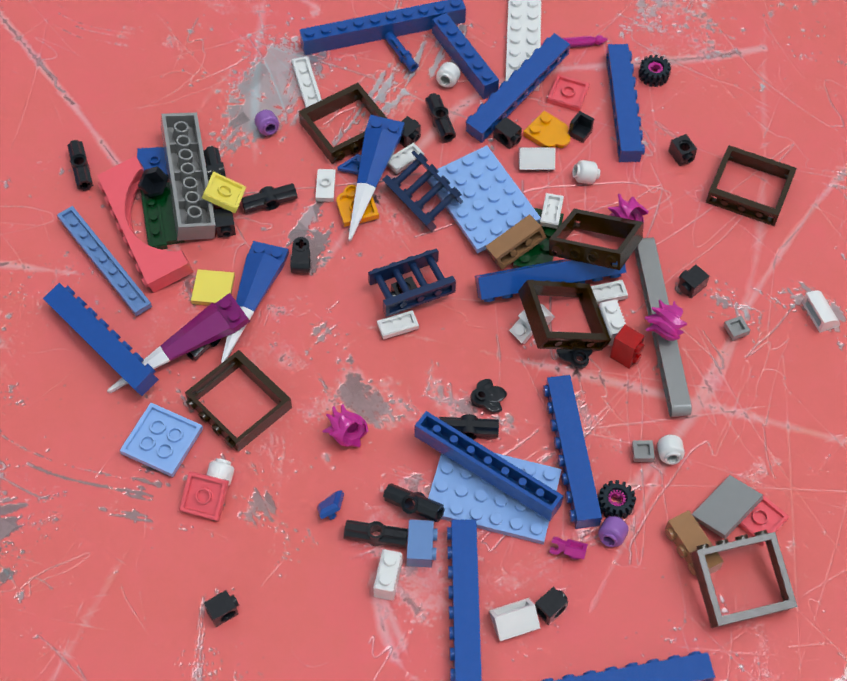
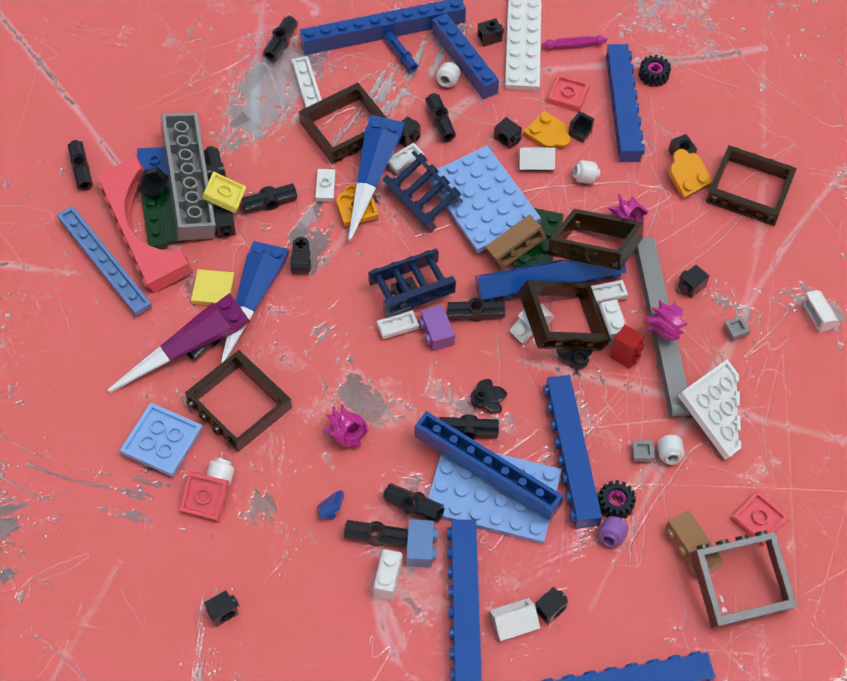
blue brick [43,283,159,396] -> none
medium lavender head [254,109,279,136] -> none
blue piece [338,154,361,174] -> none
blue brick [466,33,570,143] -> none
white plate [540,193,564,229] -> none
dark pink plate [549,537,588,559] -> none
light grey tile [692,475,763,539] -> none
none -> black piece [263,15,298,62]
none -> medium lavender brick [418,305,455,351]
none -> black piece [447,297,505,322]
none -> black brick [477,18,504,47]
none -> light orange plate [668,149,713,198]
none -> white plate [678,359,741,460]

